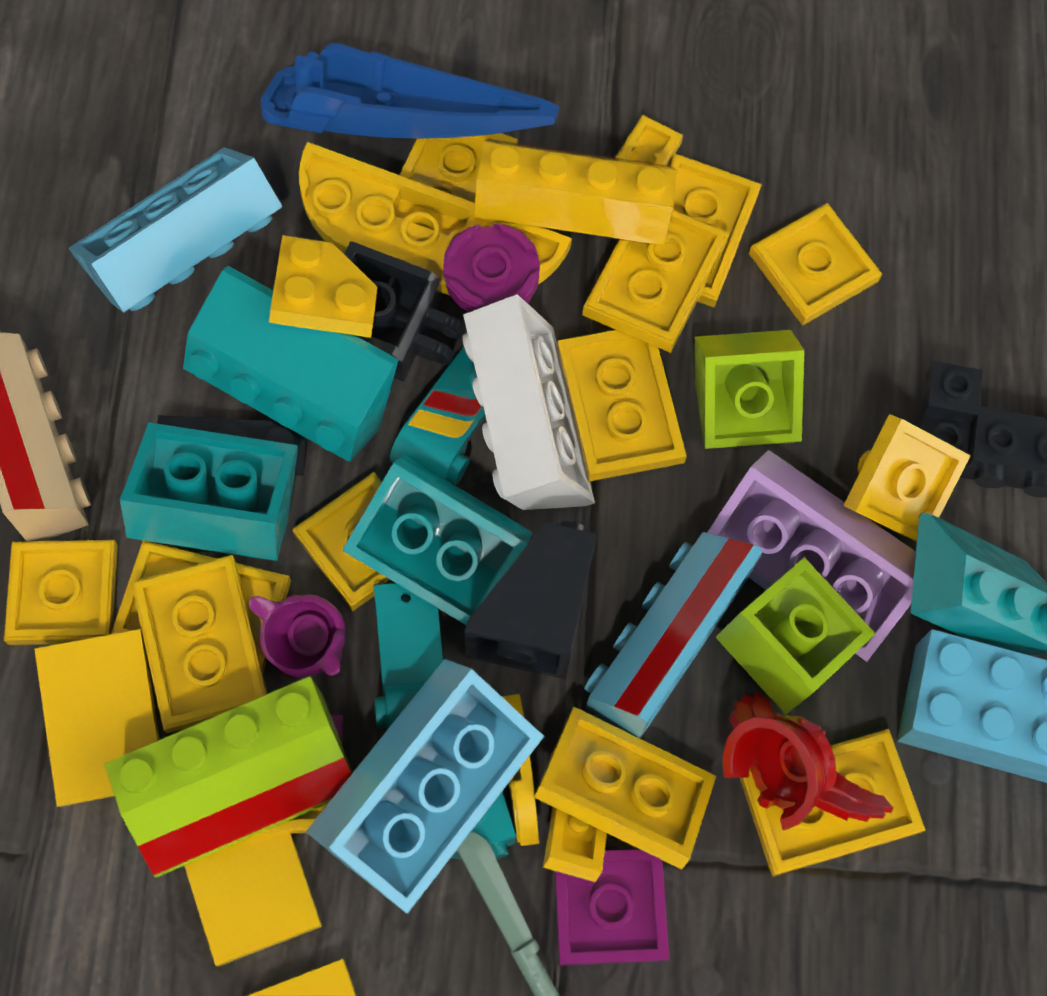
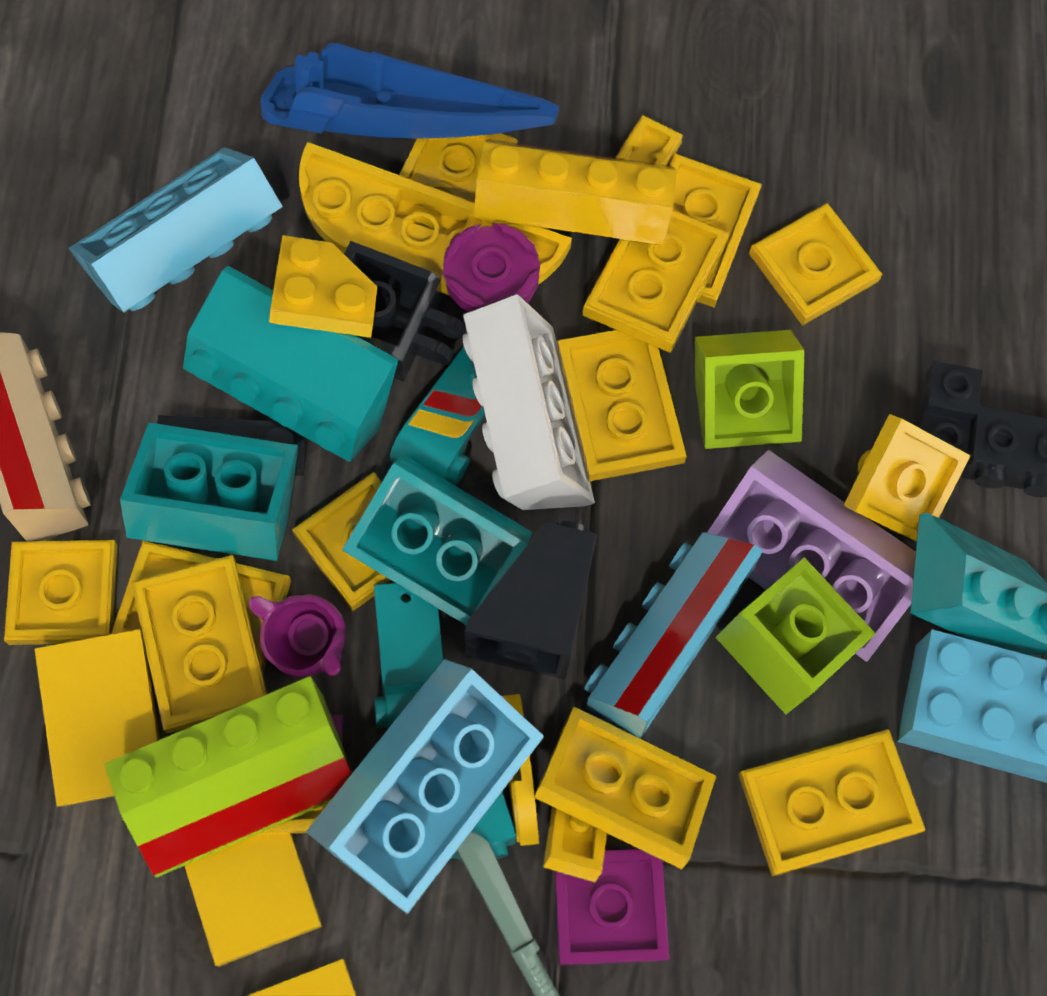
red helmet [723,692,894,830] -> none

